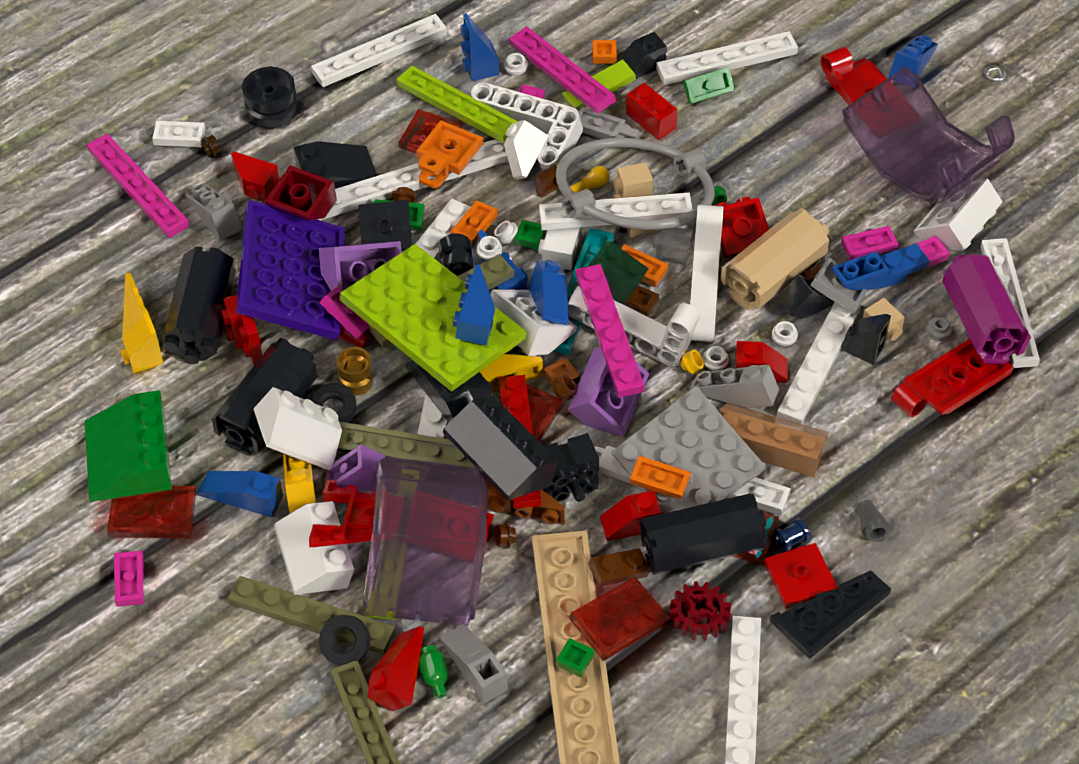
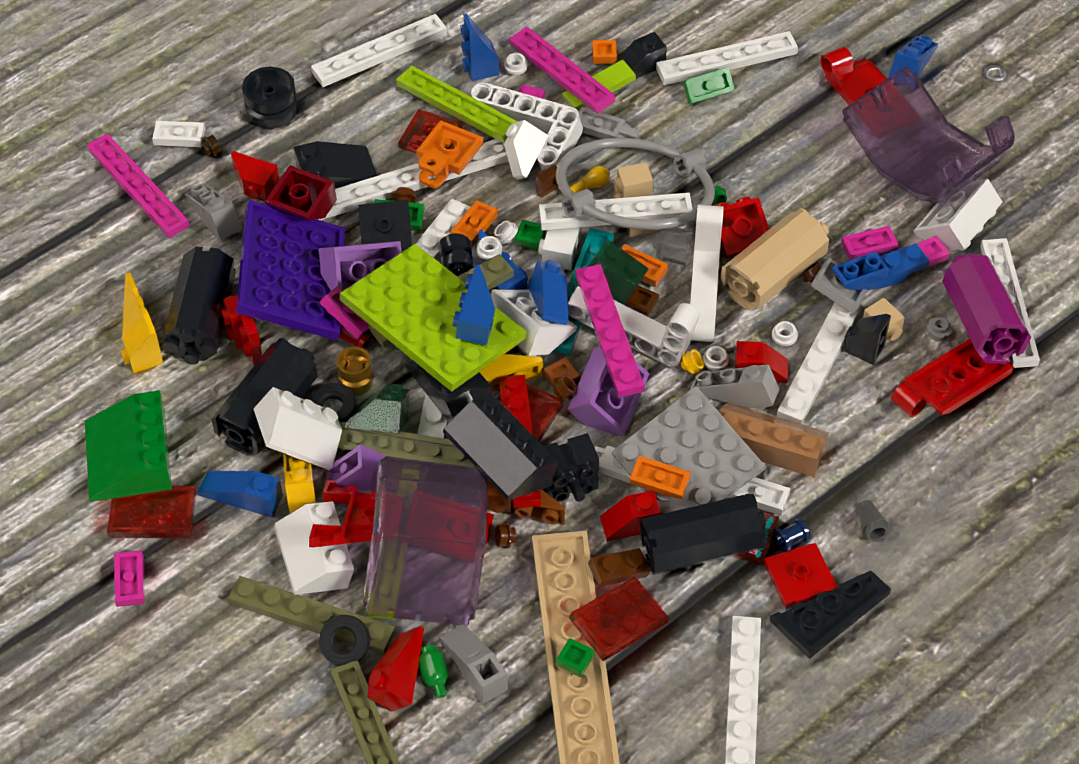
red brick [626,82,677,141] -> none
dark red gear [670,581,731,641] -> none
black slope [778,275,834,318] -> none
none -> clear green slope [346,384,410,433]

